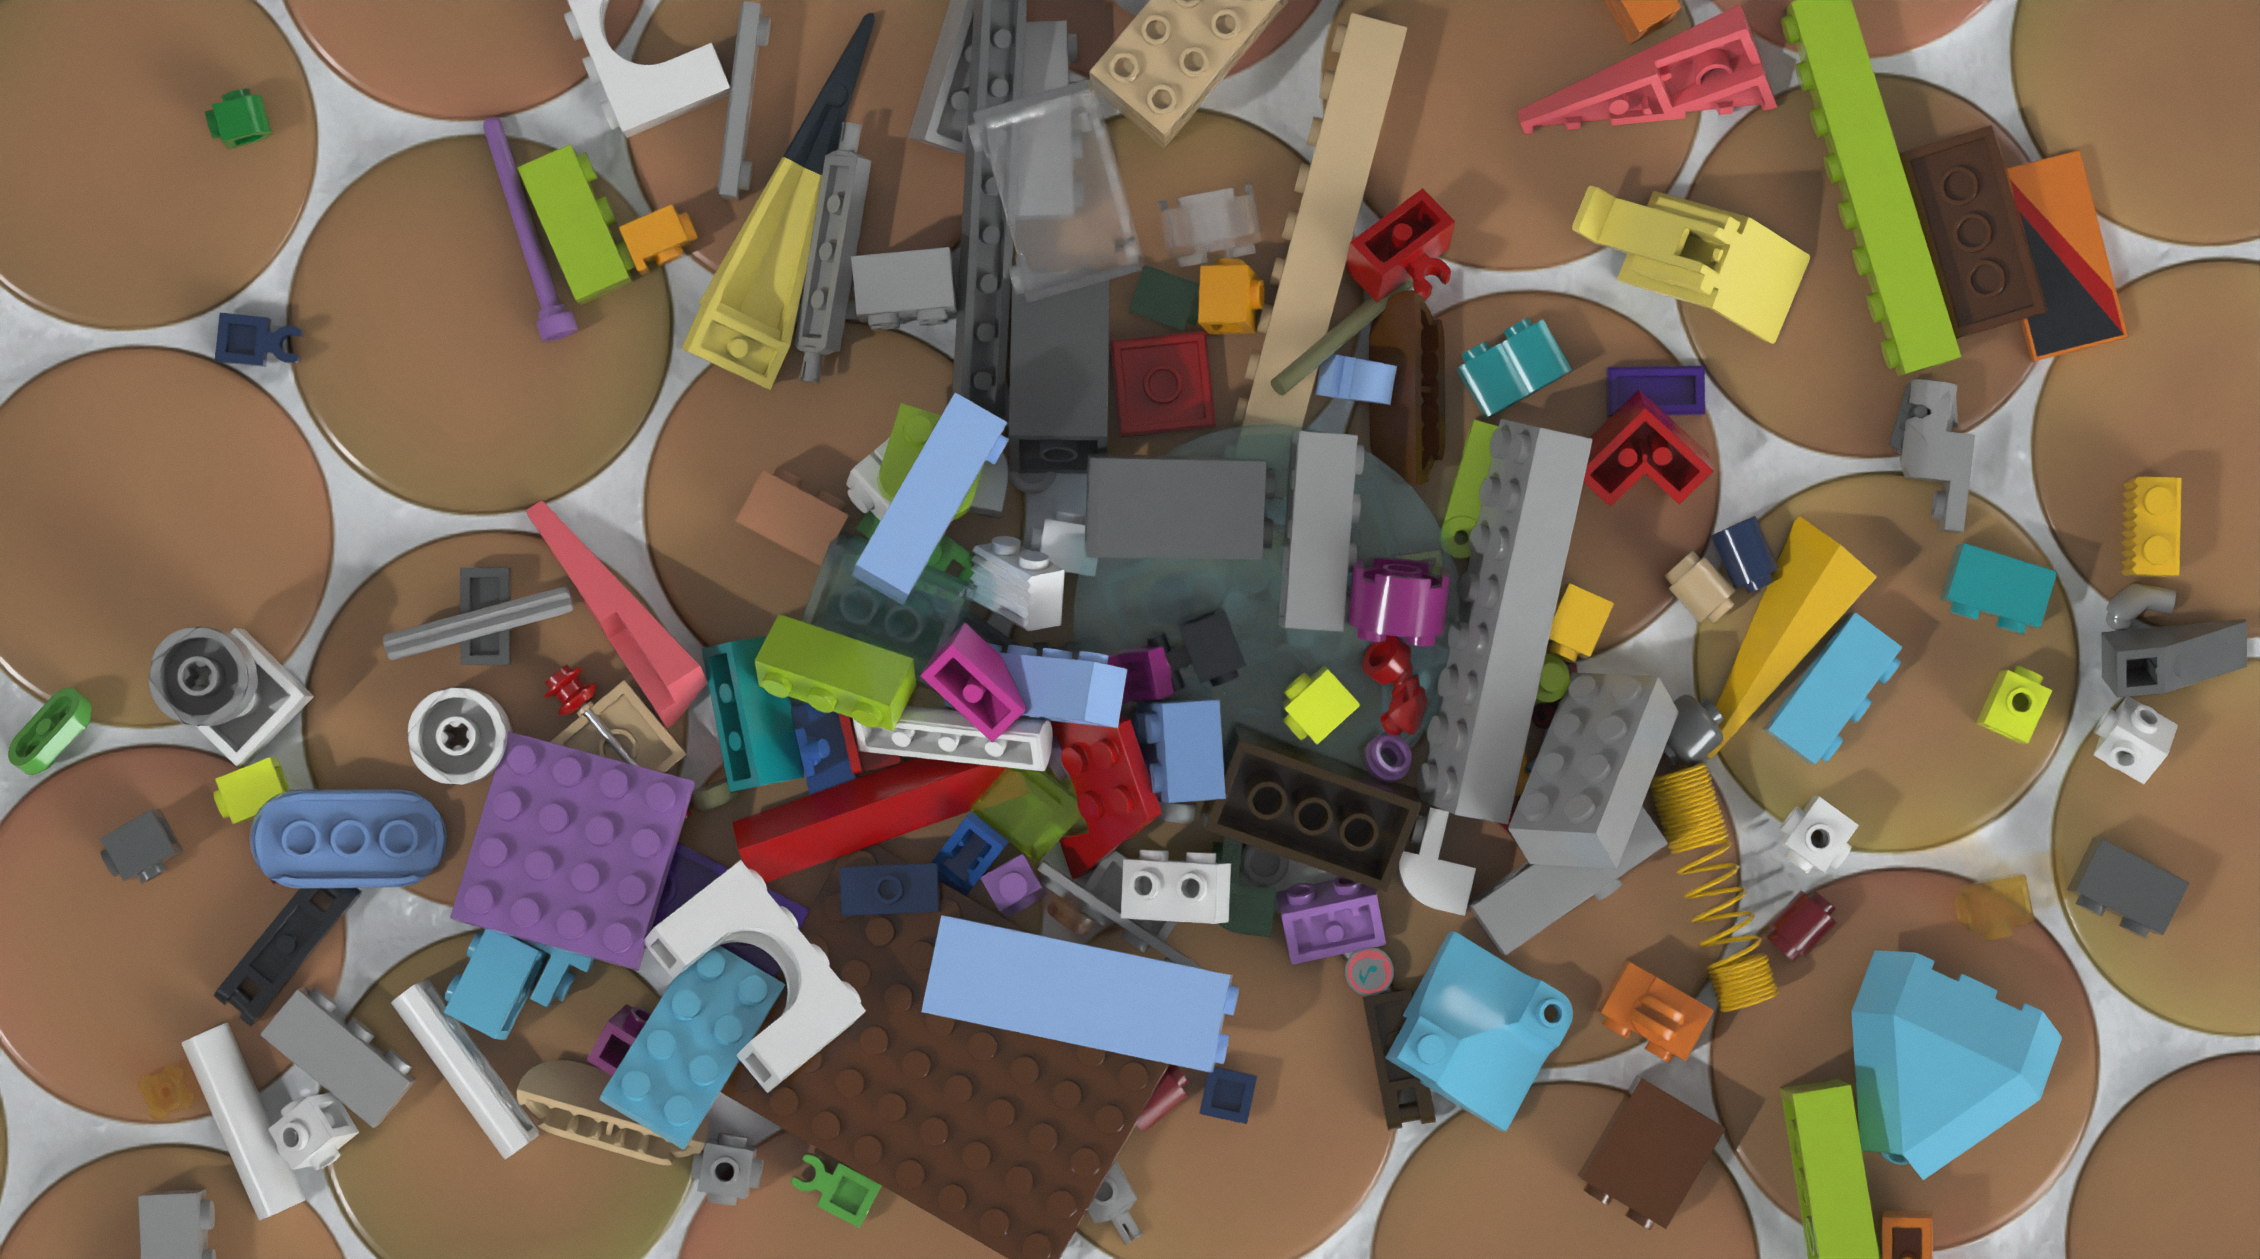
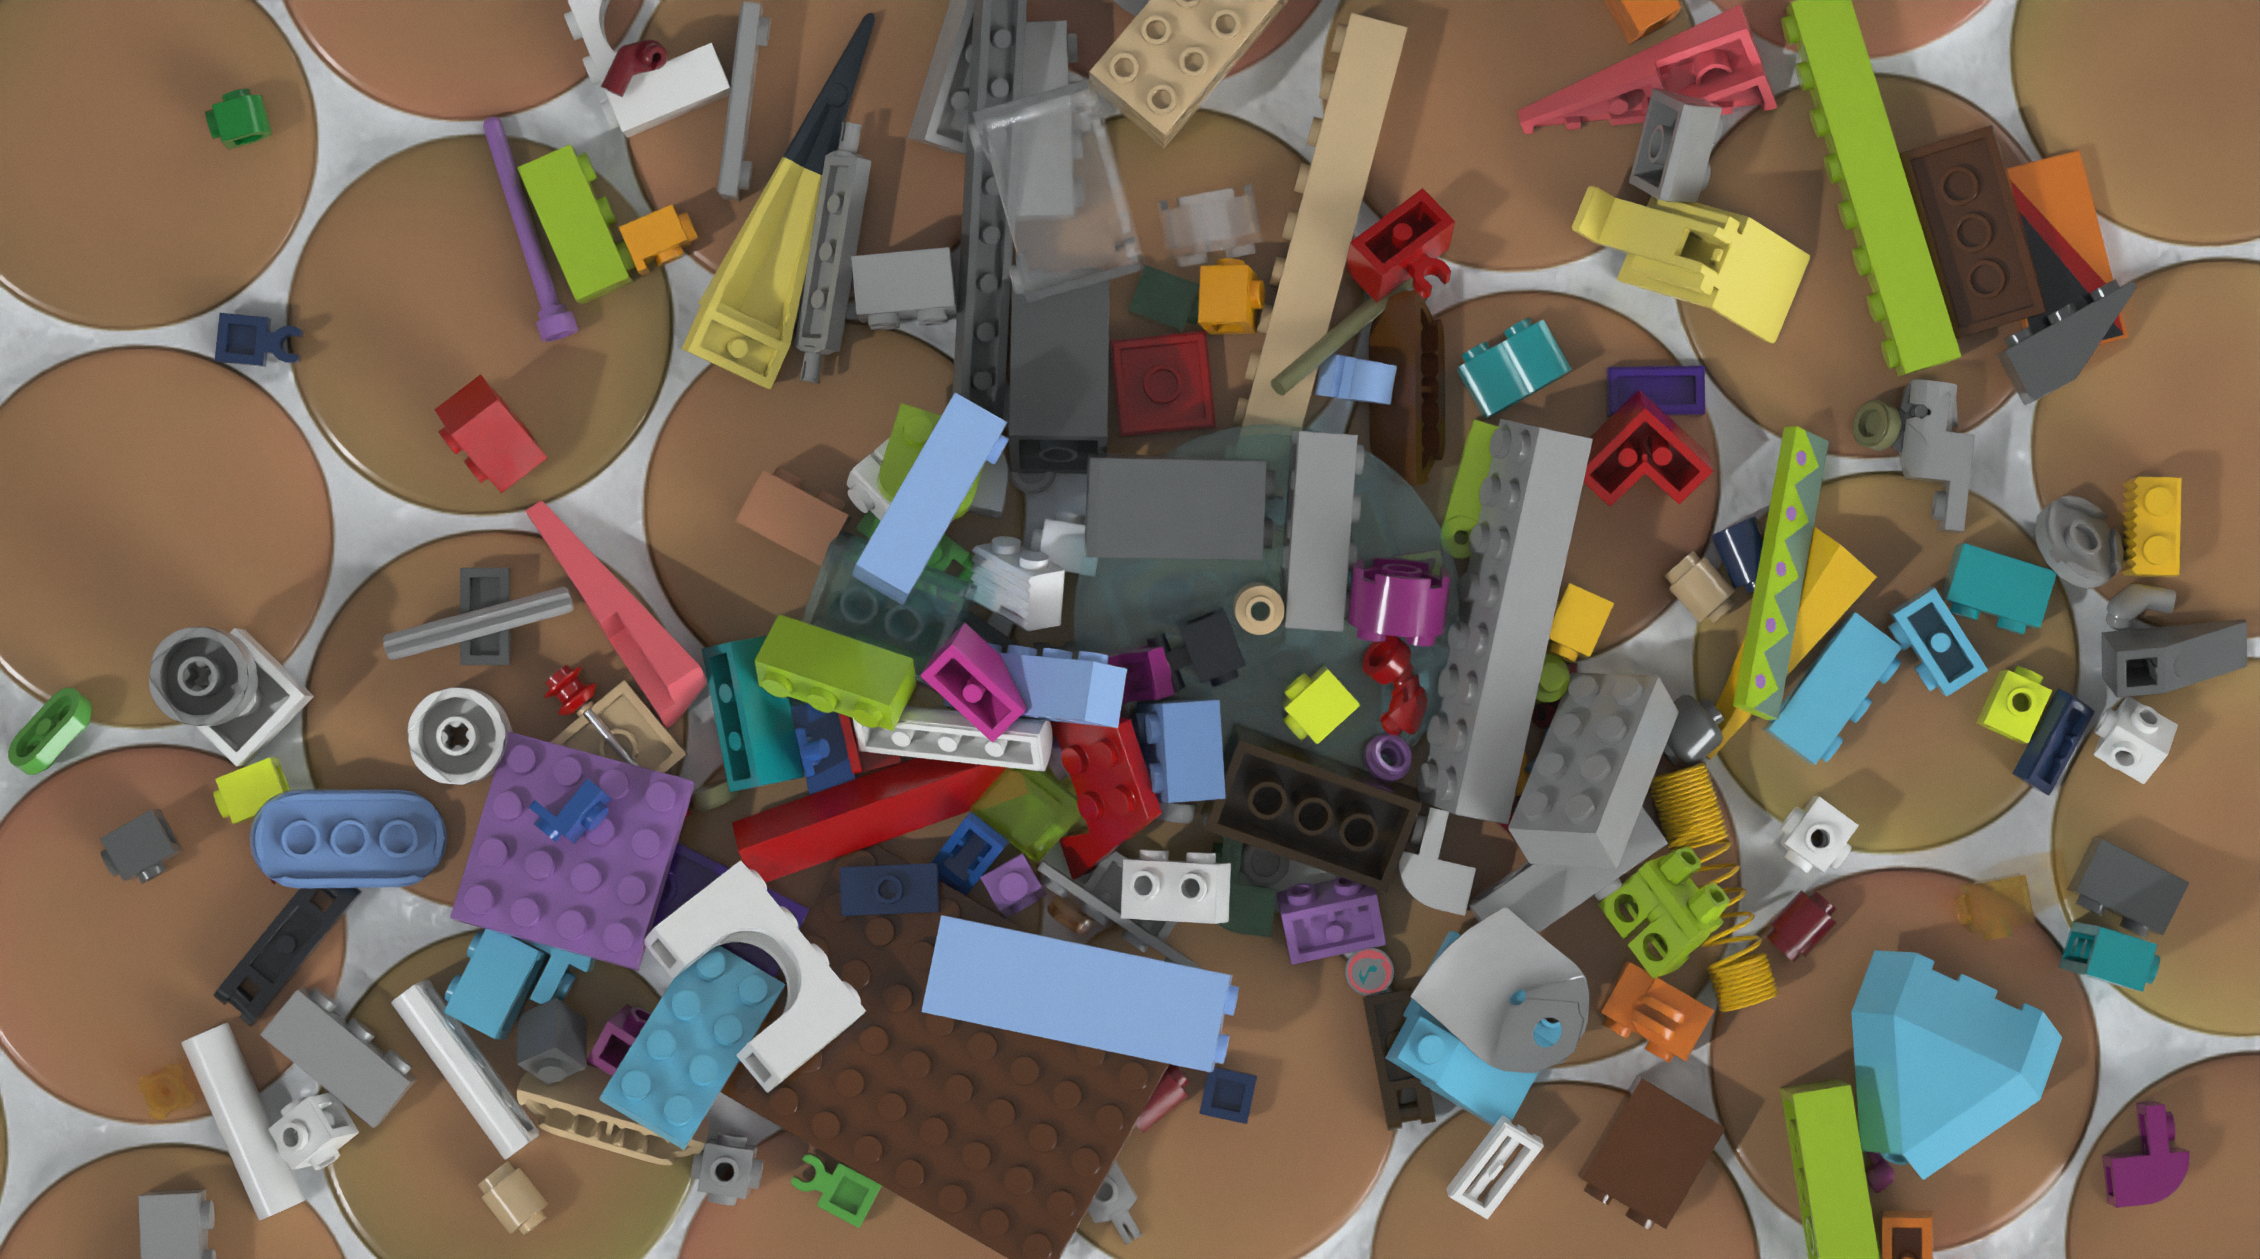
none -> red brick [434,374,547,493]
none -> tan brick [478,1161,548,1236]
none -> dark grey brick [516,998,587,1085]
none -> blue bracket [528,778,612,844]
none -> dark red arm [601,39,668,97]
none -> tan brick [1233,582,1284,635]
none -> light grey piece [1410,906,1589,1073]
none -> white tile [1446,1115,1544,1219]
none -> lime hips [1598,846,1730,979]
none -> light grey slope [1629,89,1723,202]
none -> lime tile [1733,426,1829,720]
none -> olive tile [1852,400,1901,451]
none -> magenta hand [1858,1125,1895,1193]
none -> medium azure brick [1888,586,1988,697]
none -> dark grey slope [1996,279,2137,405]
none -> dark blue plate [2012,688,2095,796]
none -> light grey tile [2034,495,2124,589]
none -> teal brick [2059,922,2160,992]
none -> magenta brick [2102,1101,2190,1208]

